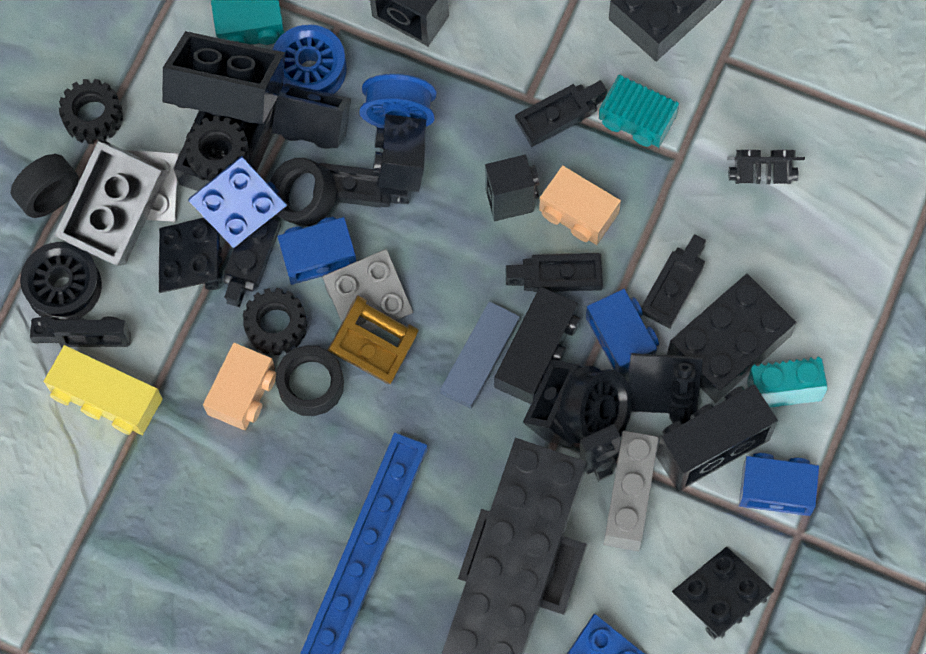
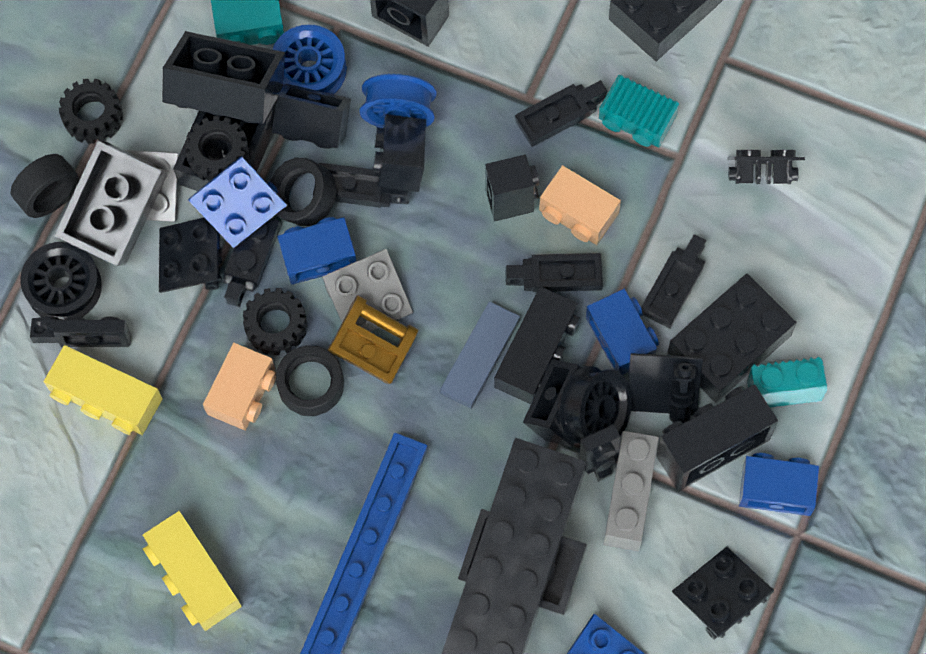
none -> light yellow brick [142,511,242,631]

